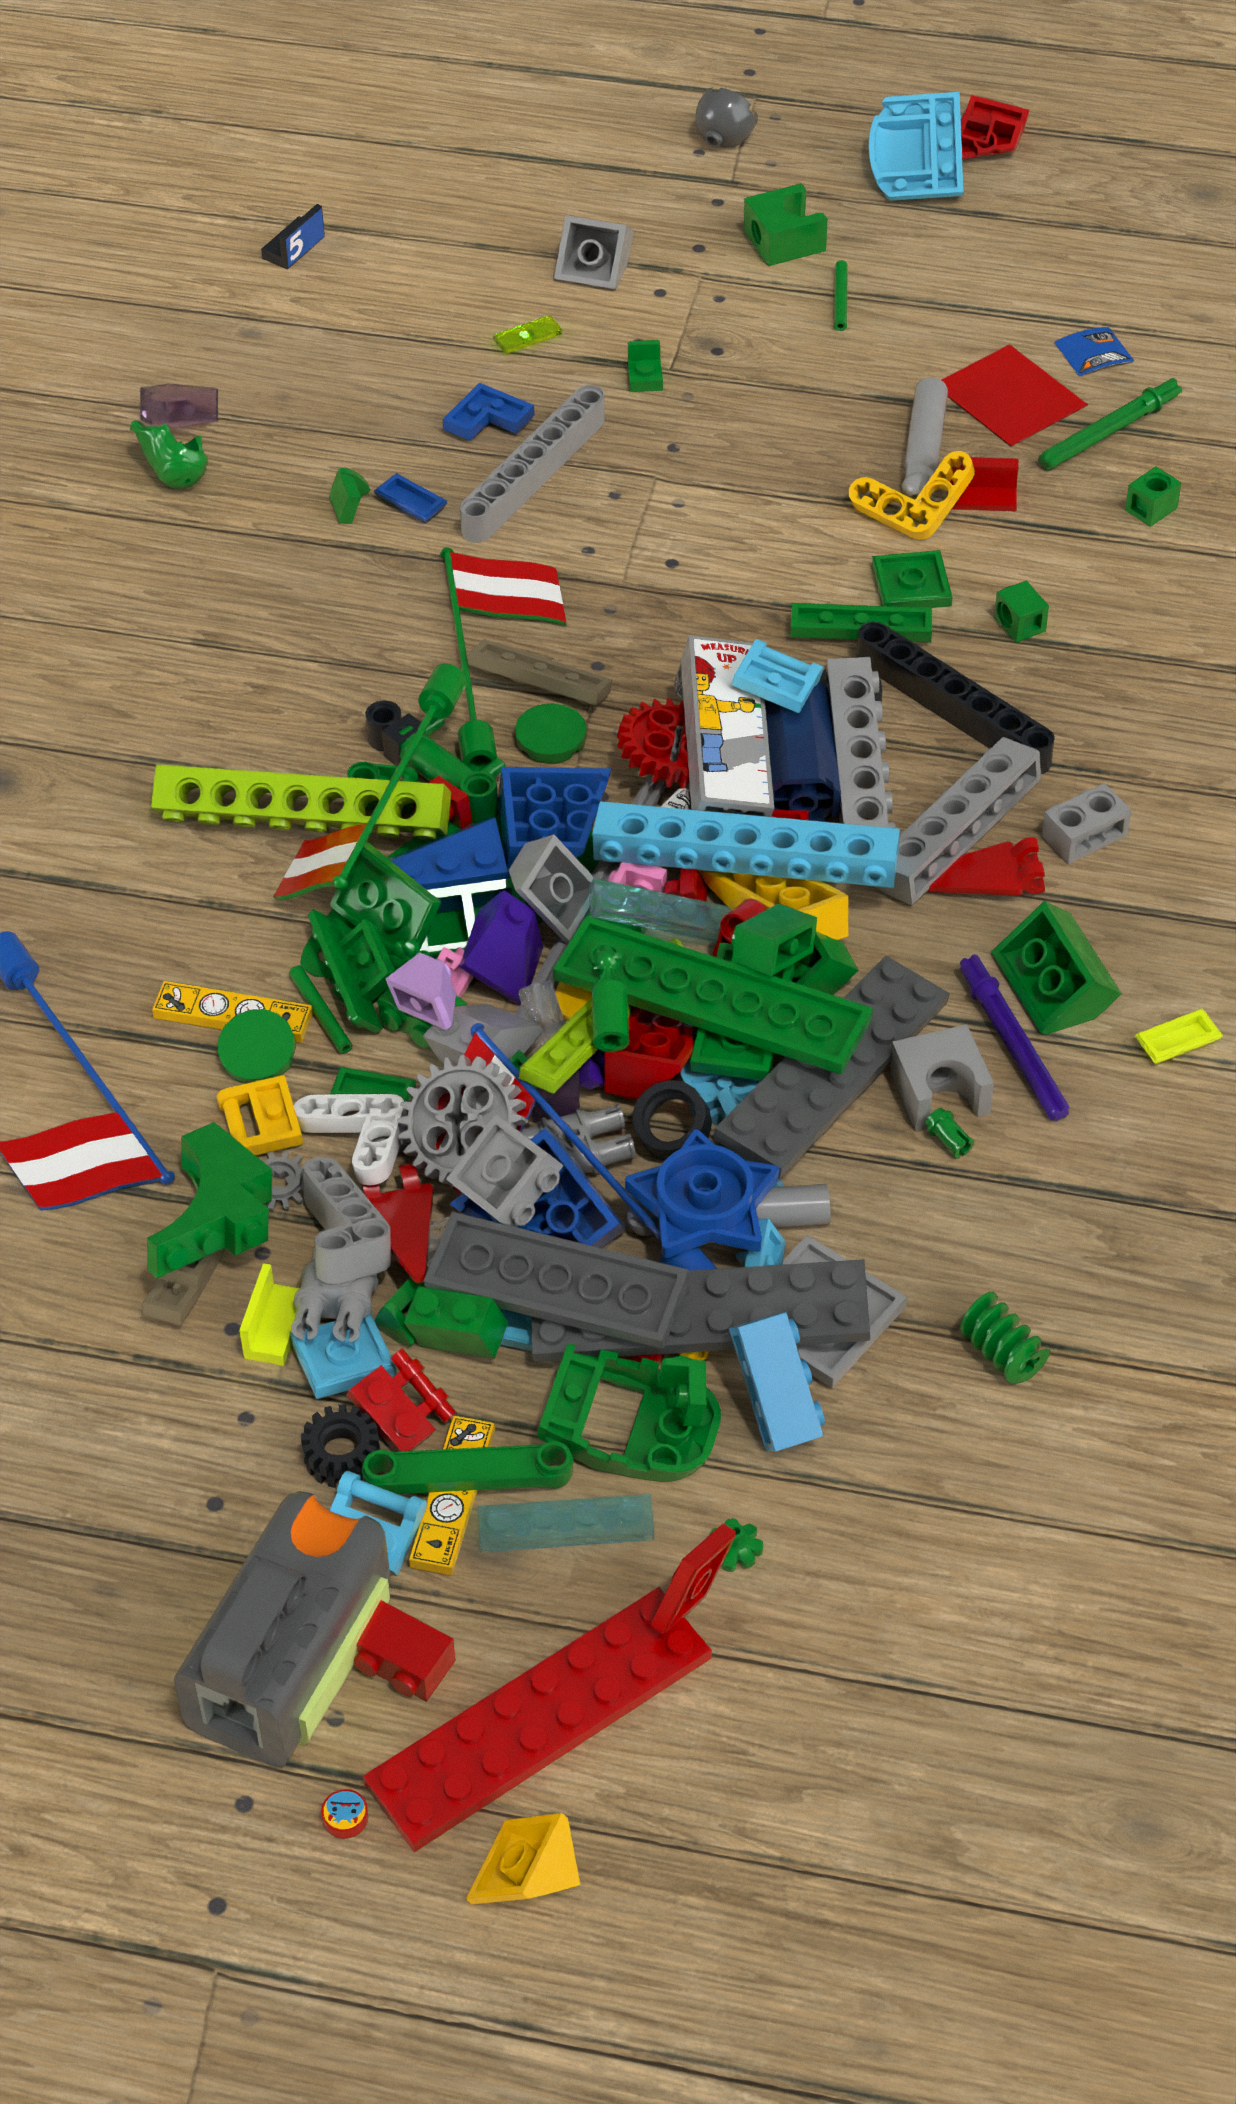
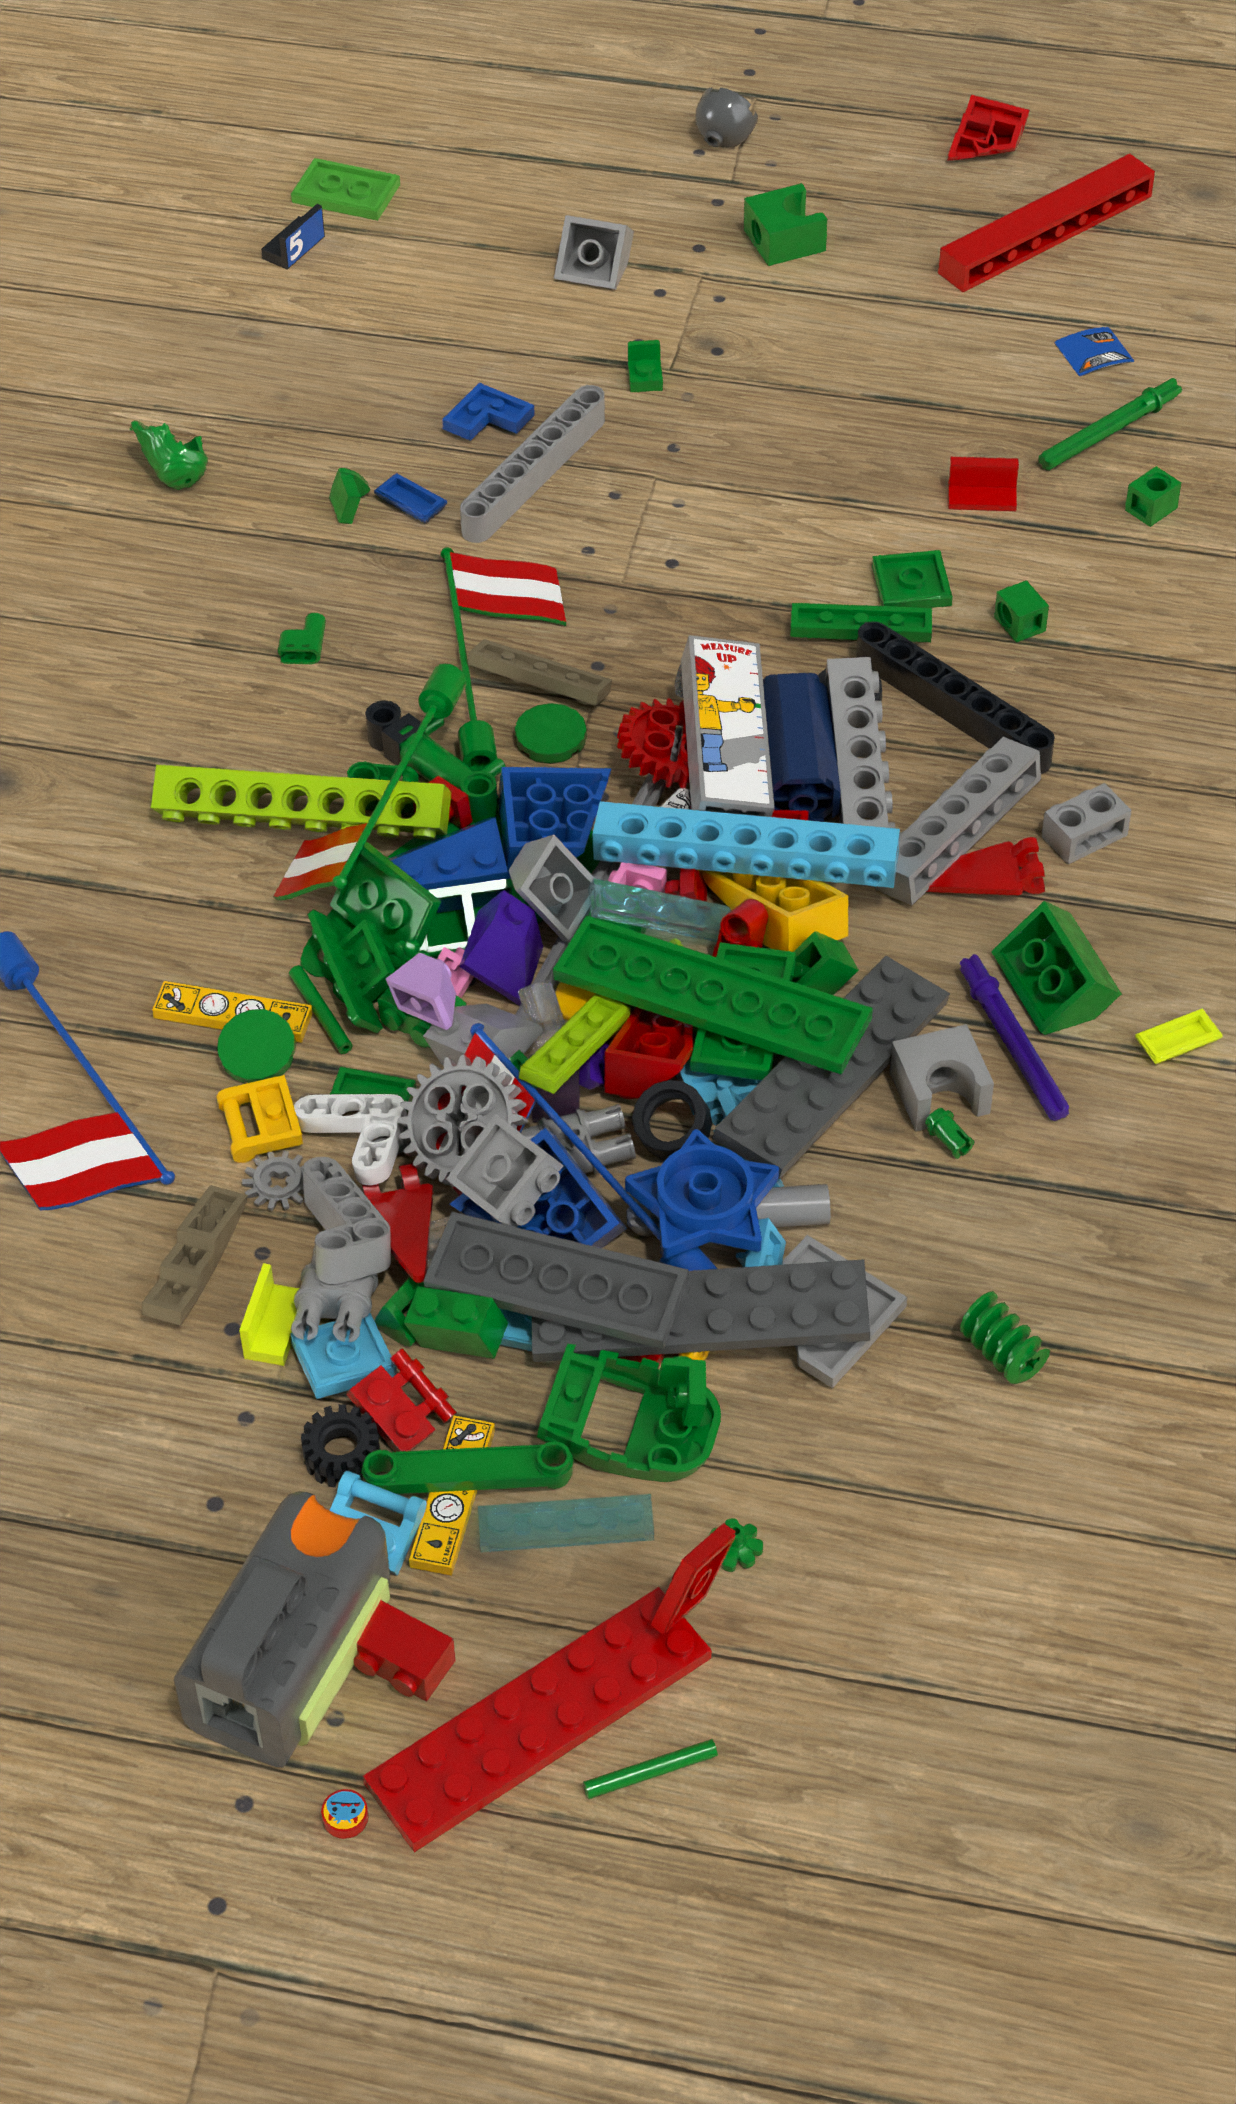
slope [140,383,218,428] -> none
green arch [147,1122,272,1279] -> none
yellow slope [466,1813,580,1905] -> none
clear neon green piece [493,315,562,354] -> none
green wheel [591,944,629,1052] -> none
dark azure brick [729,1312,825,1452] -> none
green brick [731,903,817,976] -> none
medium azure plate [732,639,824,713] -> none
green piece [834,260,848,331] -> none
yellow beam [849,451,974,540] -> none
medium azure slope [869,92,964,201] -> none
light grey piece [901,378,948,500] -> none
red piece [941,344,1088,447] -> none
none -> green piece [278,613,326,665]
none -> bright green tile [291,158,401,221]
none -> green bar [583,1739,718,1800]
none -> red brick [938,153,1155,292]

